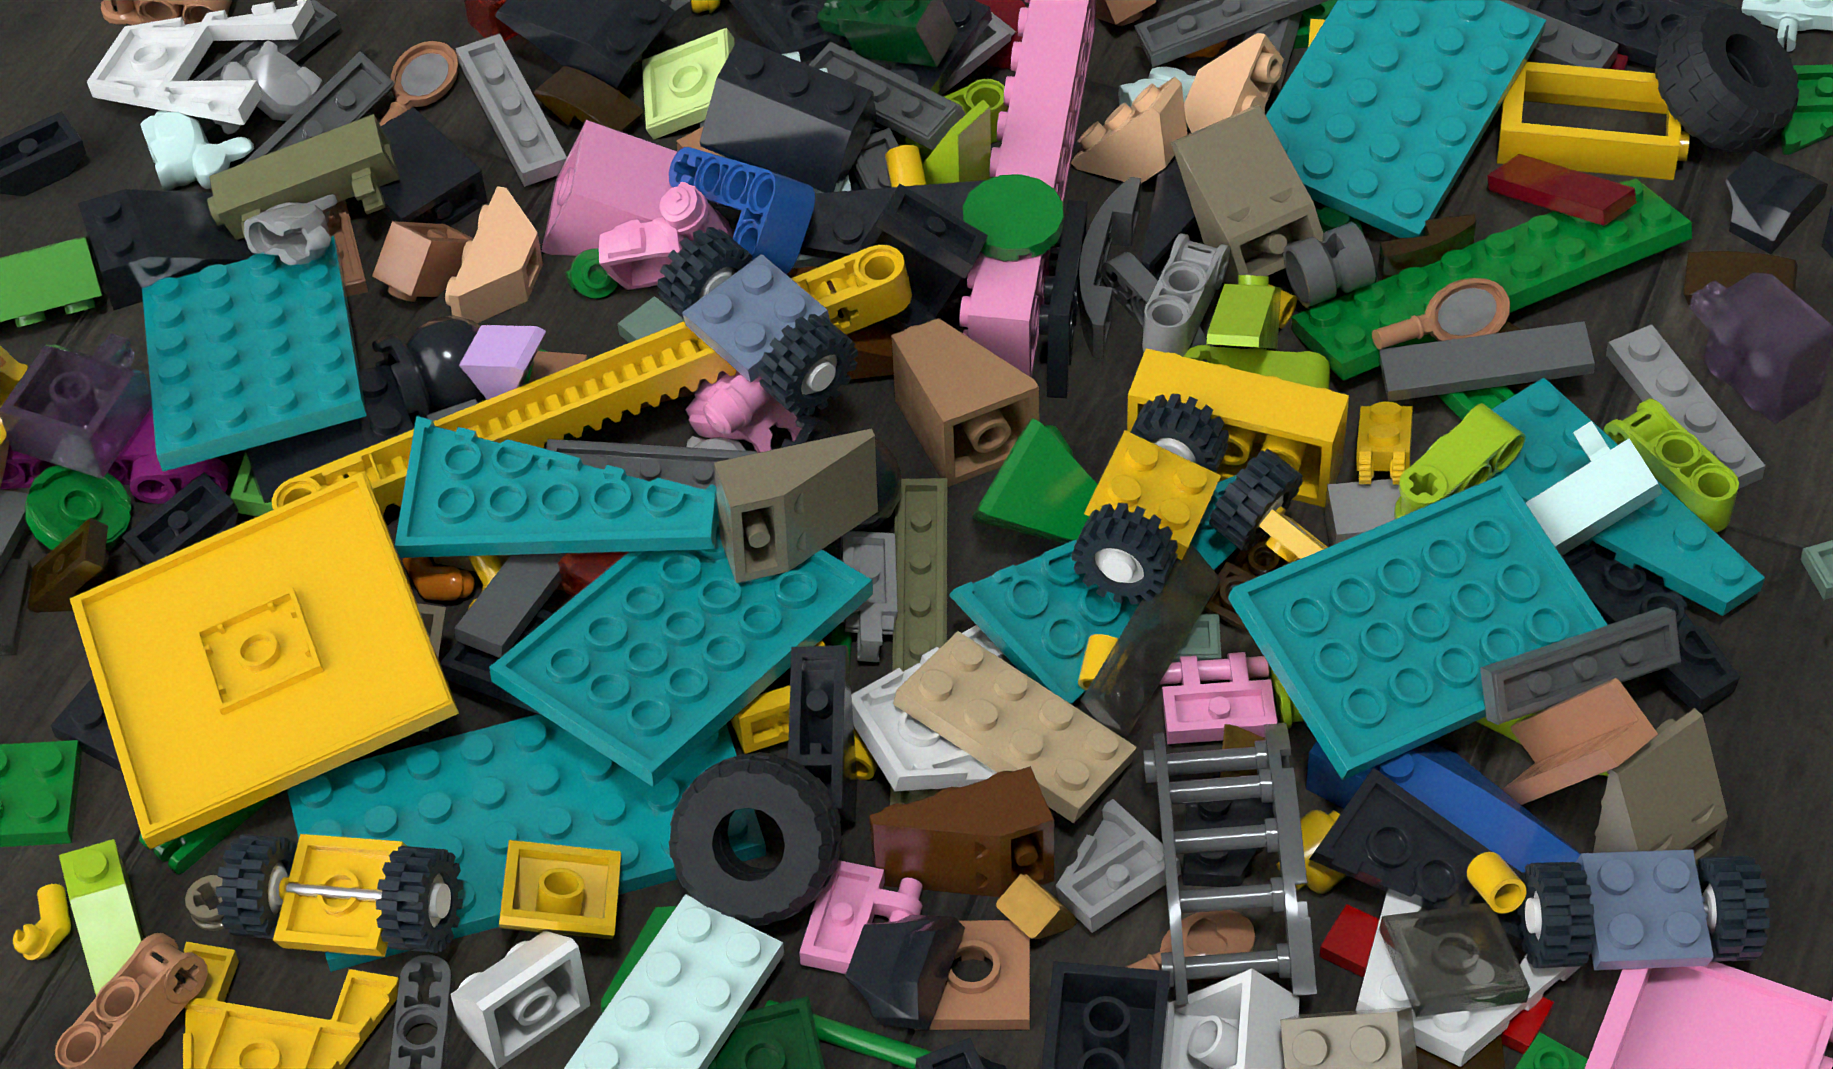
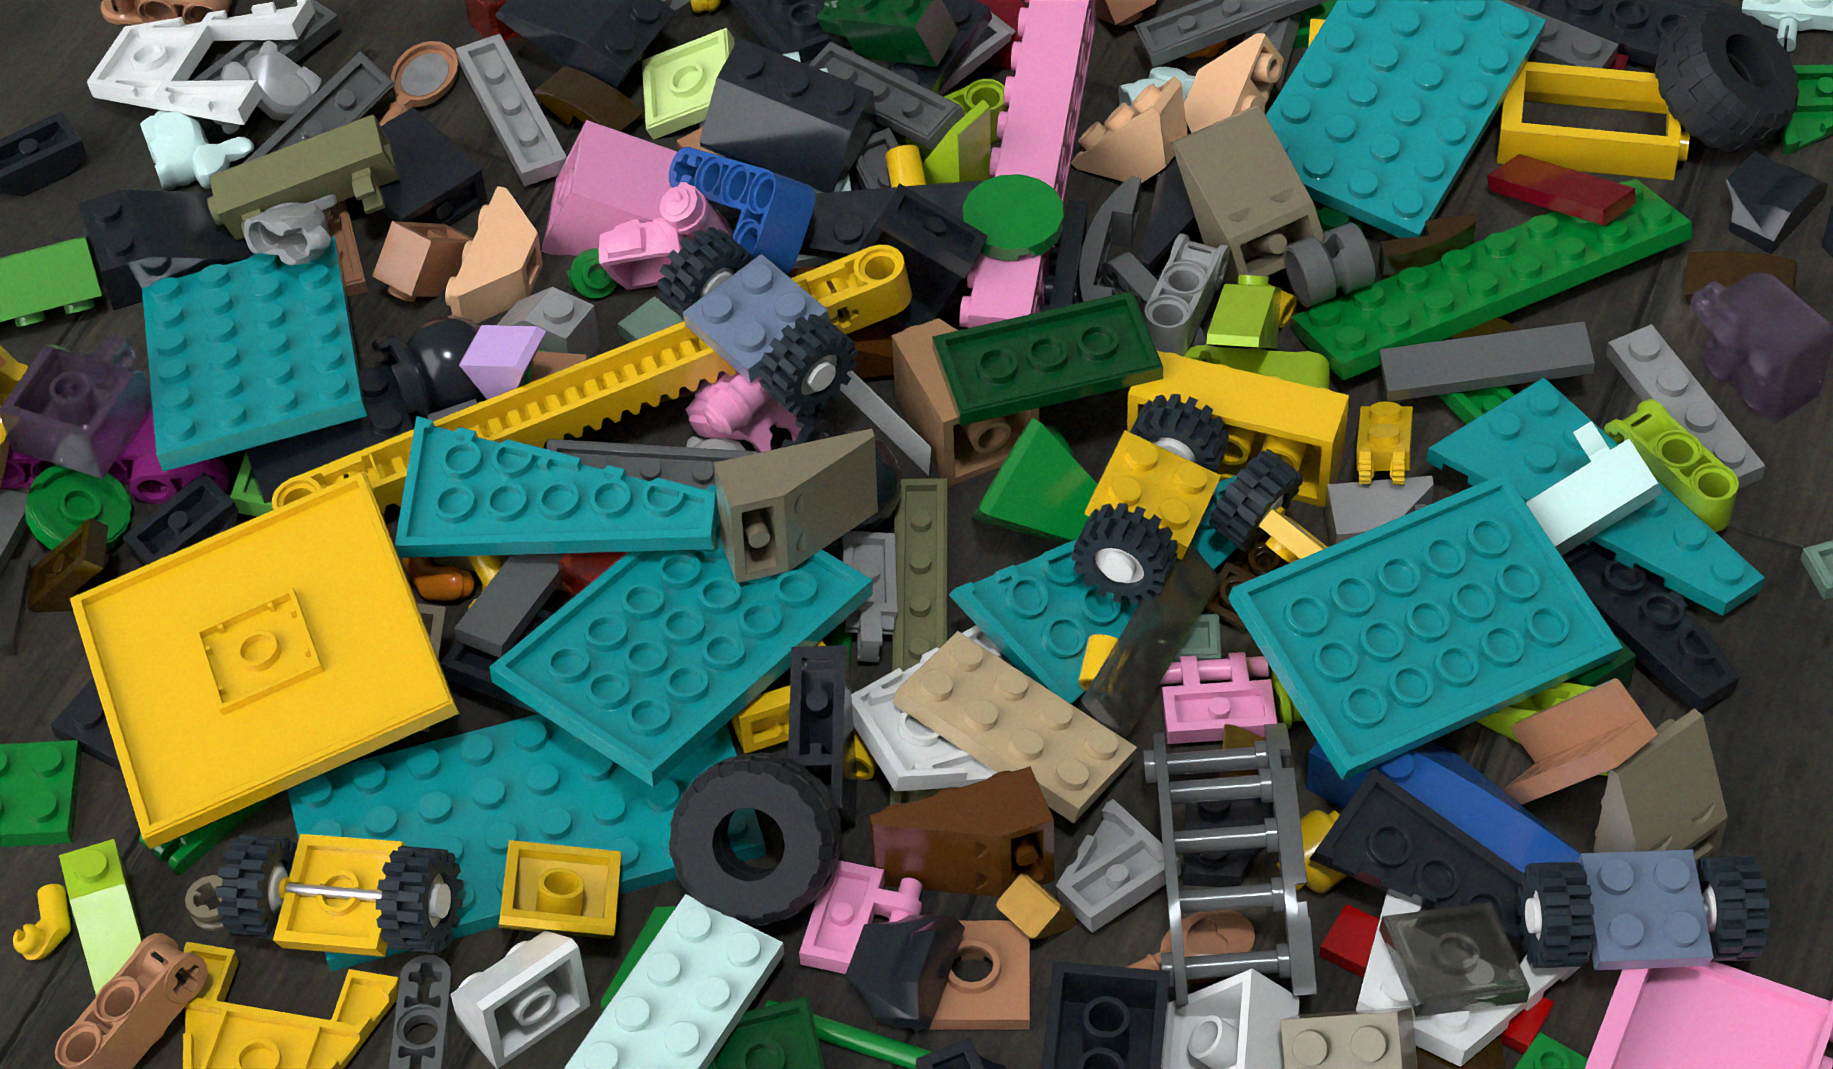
nougat piece [1372,278,1510,349] -> none
lime piece [1394,403,1526,519] -> none
yellow hinge [1467,852,1526,913] -> none
dark grey tile [1480,607,1681,725] -> none
none -> light grey slope [497,287,600,359]
none -> white sticker [840,371,931,476]
none -> dark green tile [932,291,1163,426]

